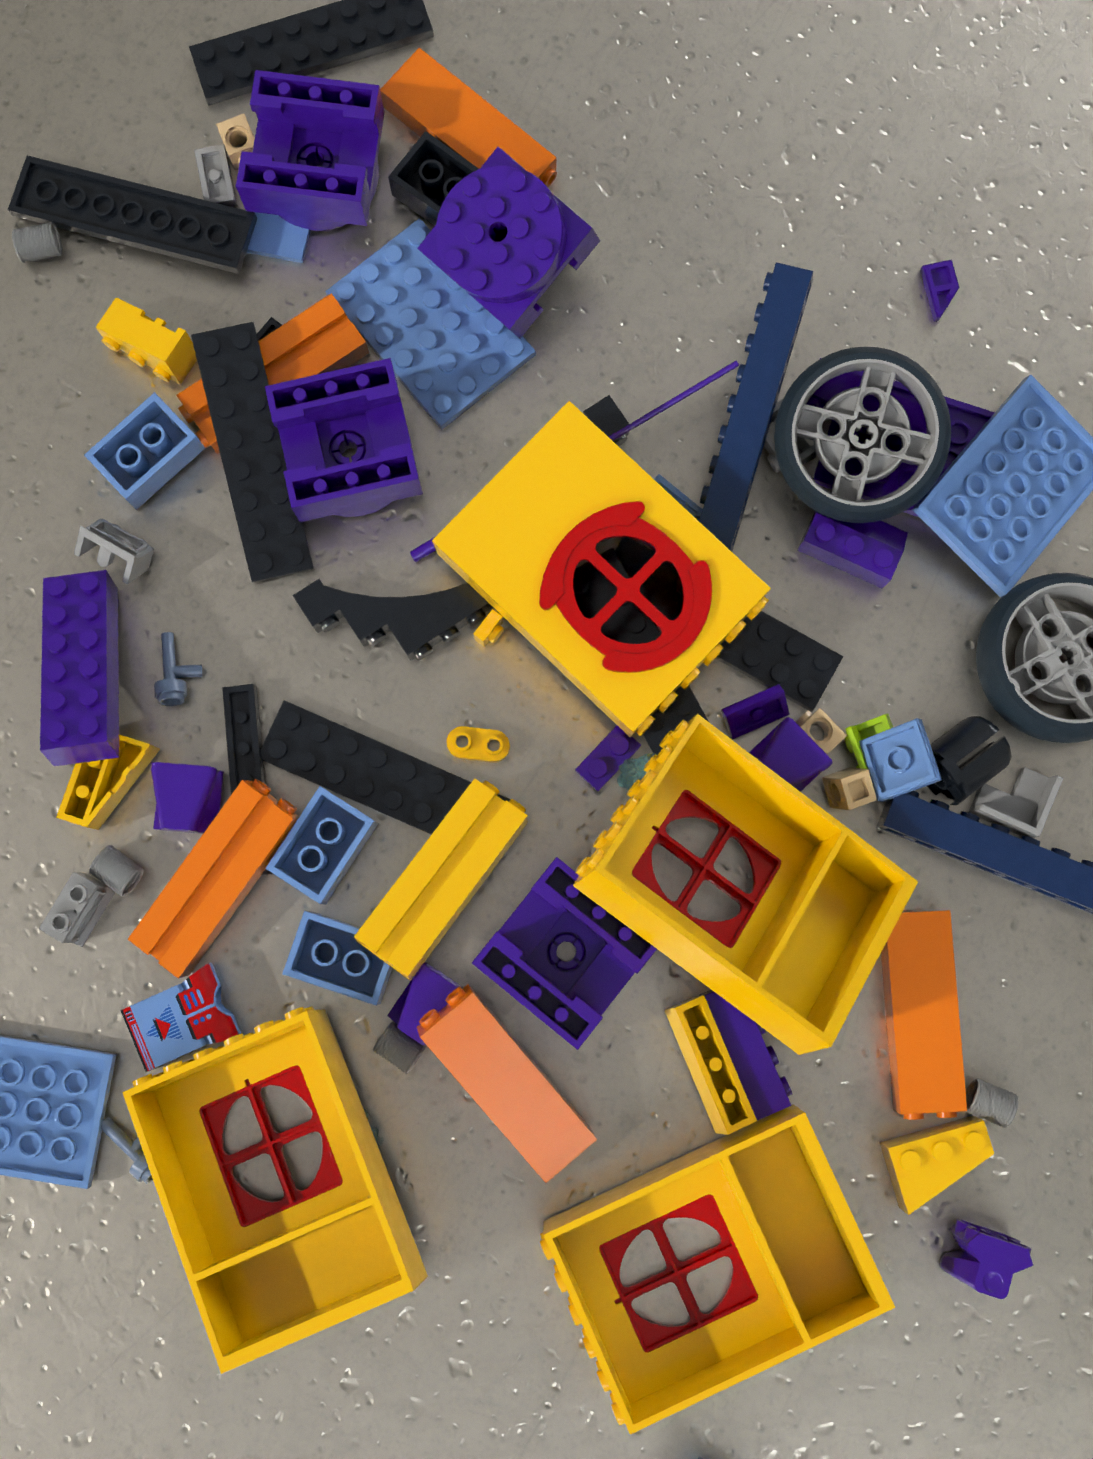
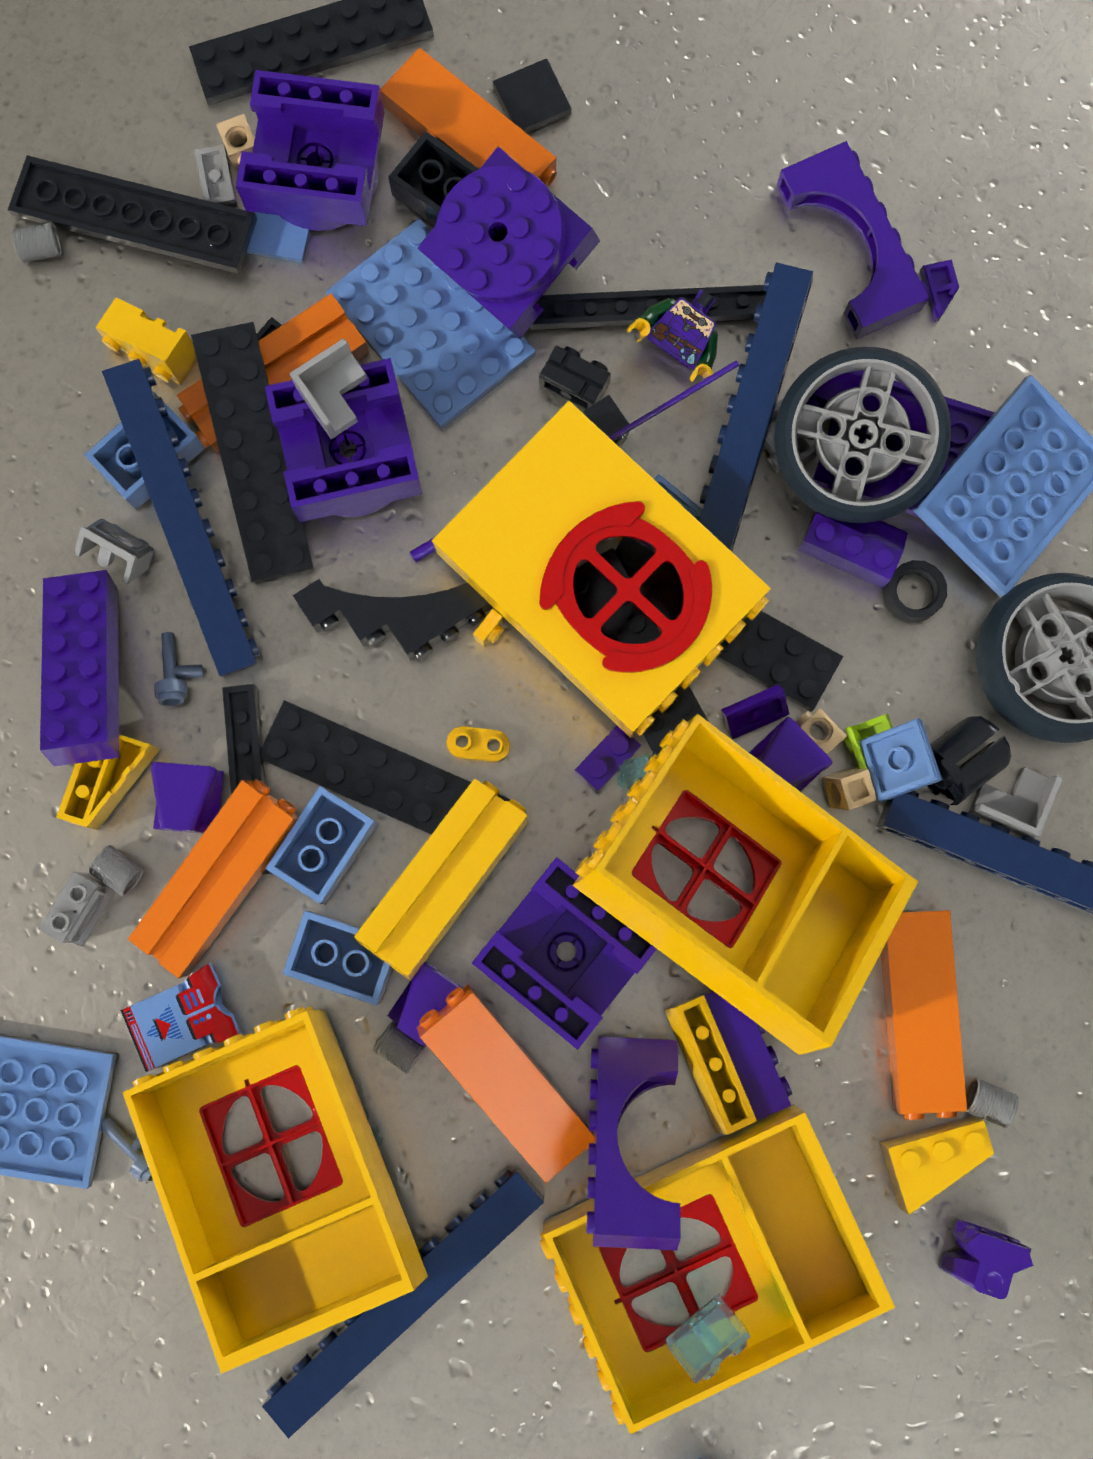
none -> dark blue brick [102,359,261,677]
none -> dark blue brick [262,1167,544,1439]
none -> light grey panel [289,339,367,439]
none -> black tile [493,58,572,133]
none -> black plate [531,285,767,330]
none -> black brick [539,345,611,410]
none -> dark purple arch [586,1036,681,1251]
none -> torso [627,290,718,382]
none -> clear light blue brick [666,1293,751,1383]
none -> dark purple arch [777,141,929,340]
none -> black tyre [883,560,947,623]

